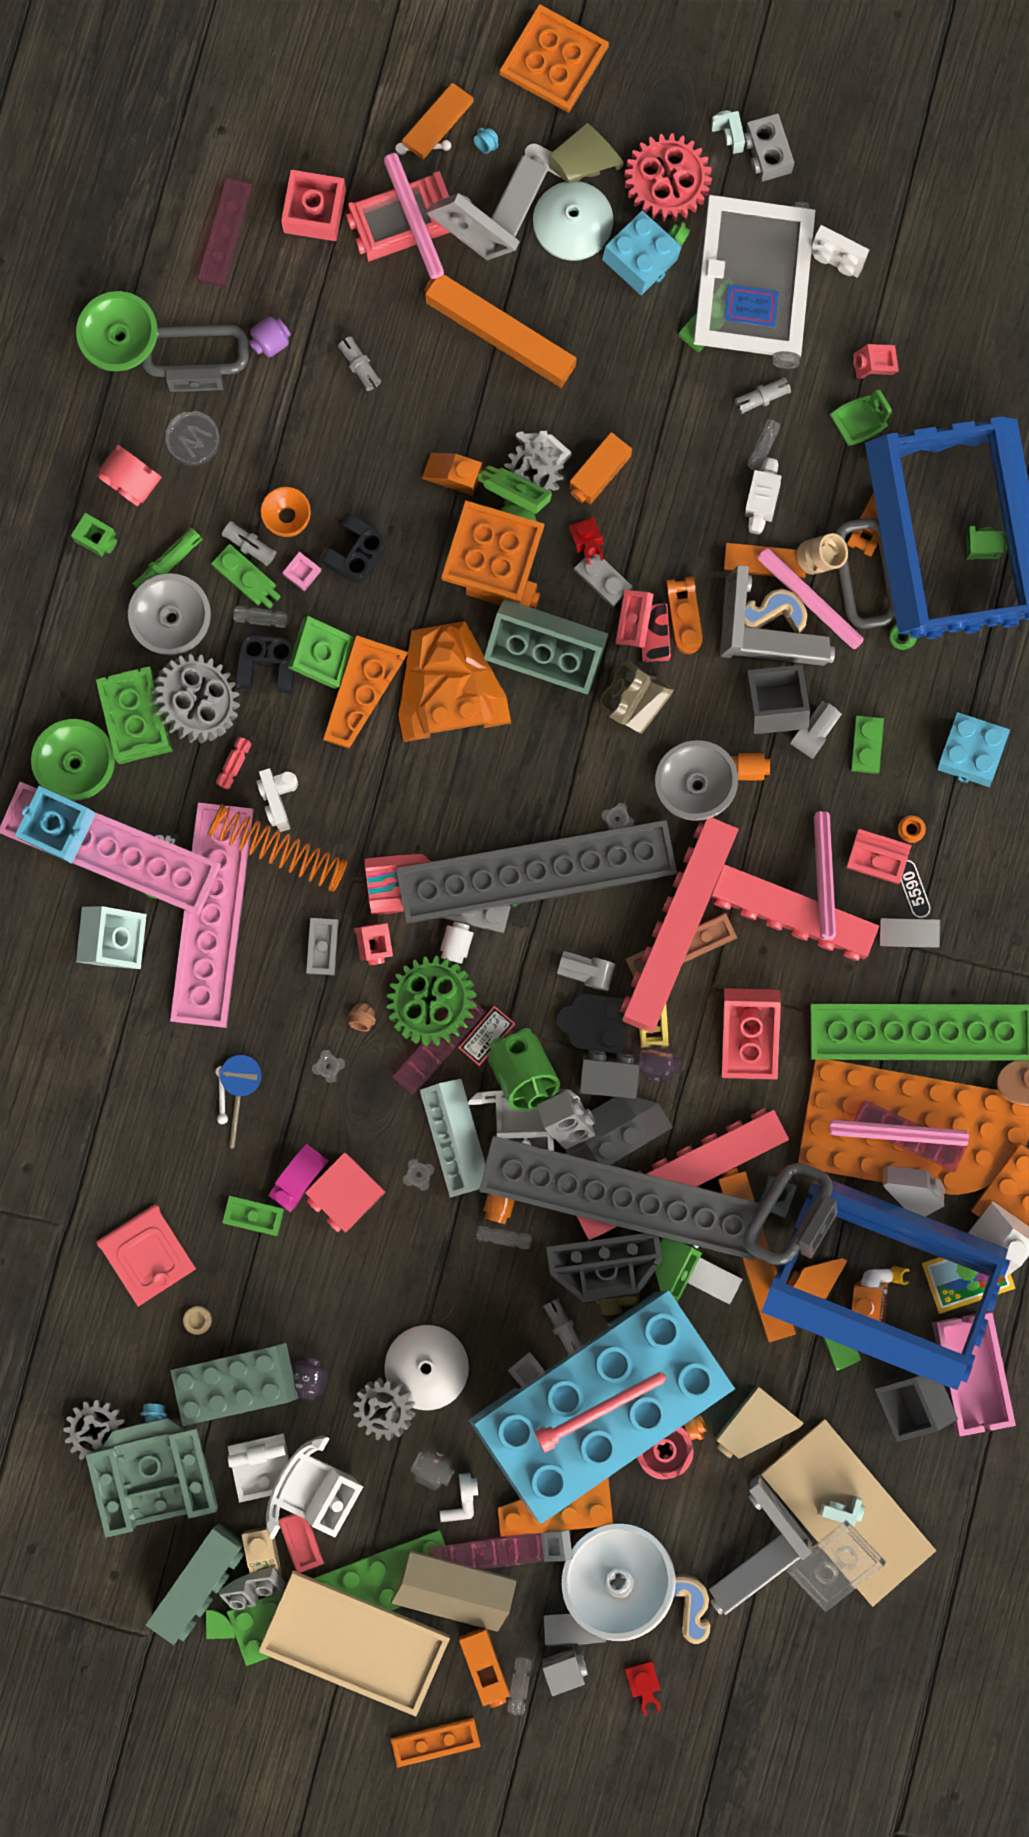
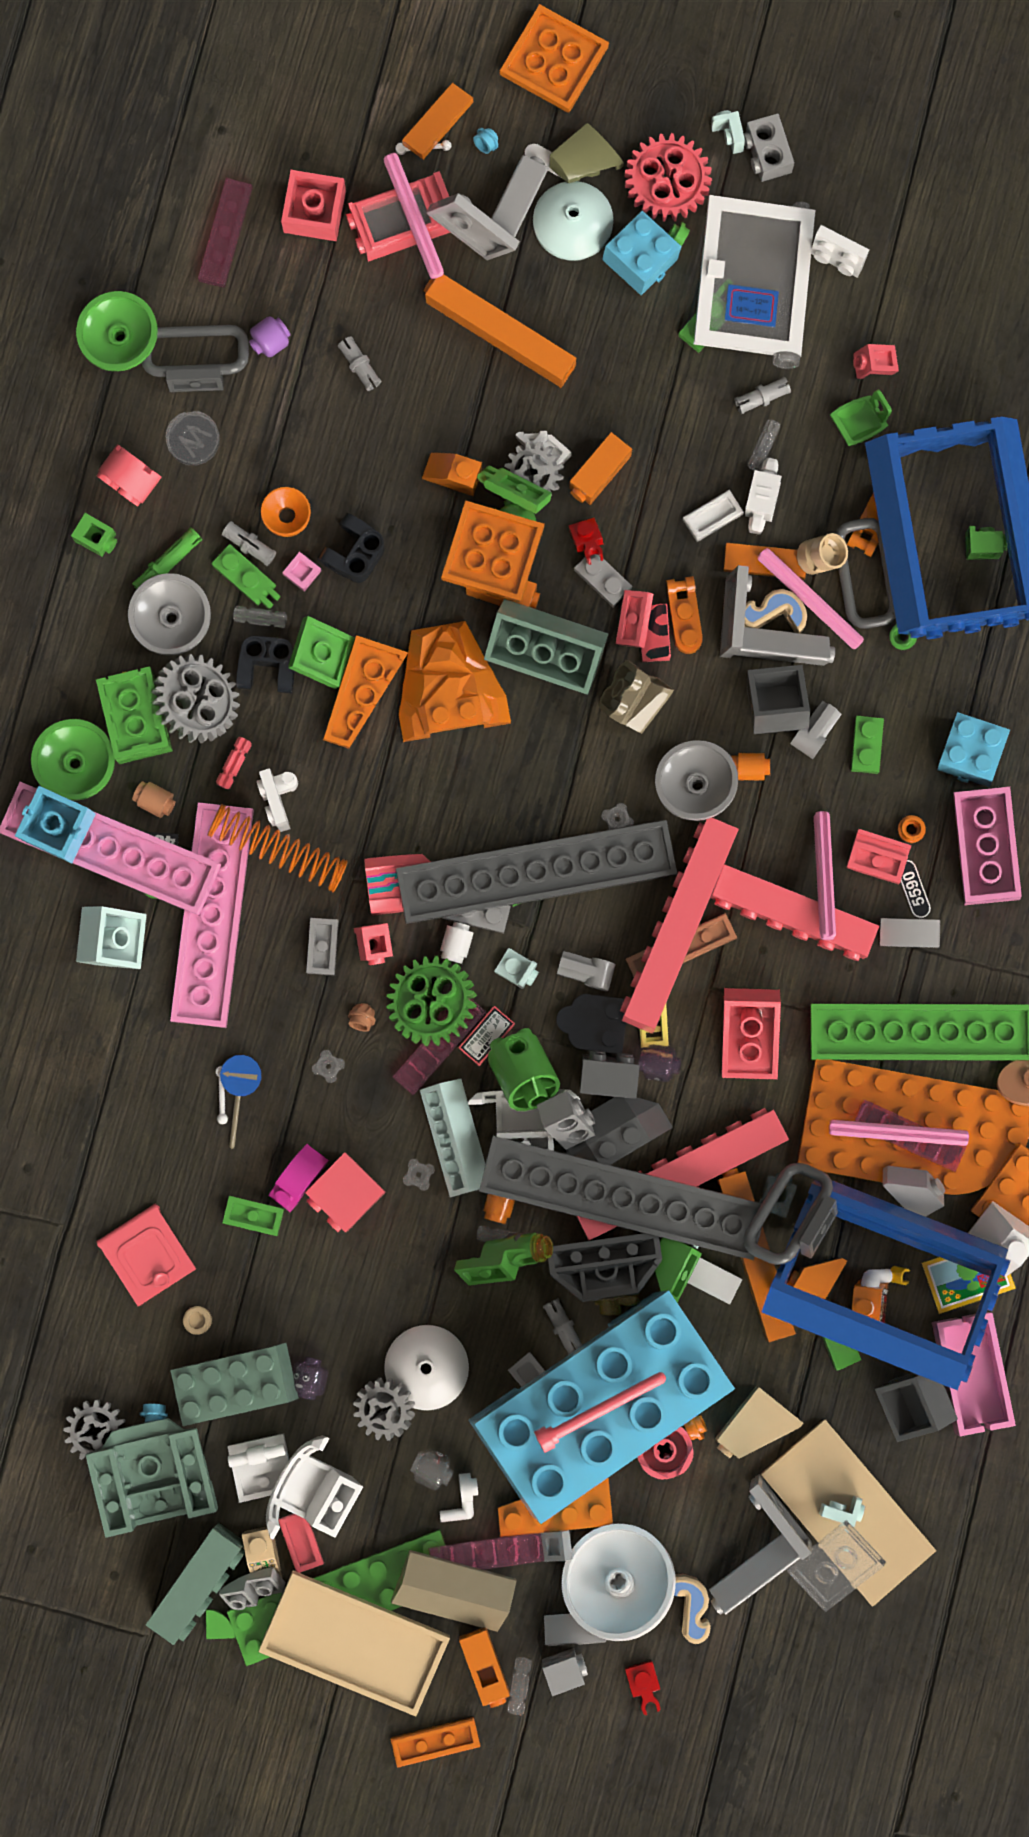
none -> nougat brick [132,781,176,818]
none -> bright green plate [454,1233,553,1285]
none -> light aqua bracket [494,948,539,989]
none -> white tile [683,490,744,542]
none -> bright pink brick [953,787,1022,905]

